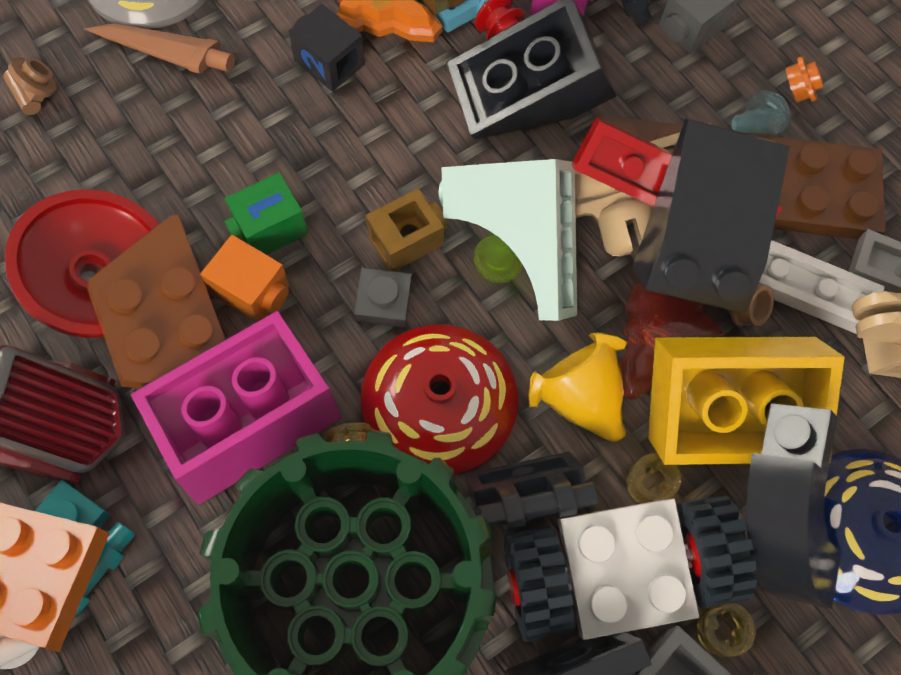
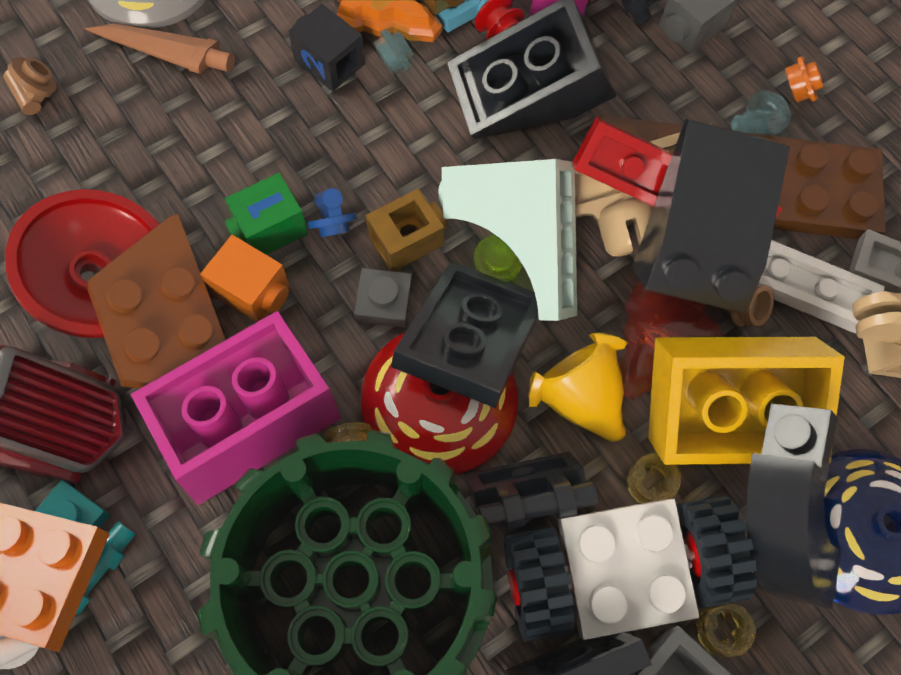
none -> blue plate [307,188,358,237]
none -> clear light blue plate [373,28,414,75]
none -> black plate [391,261,539,408]

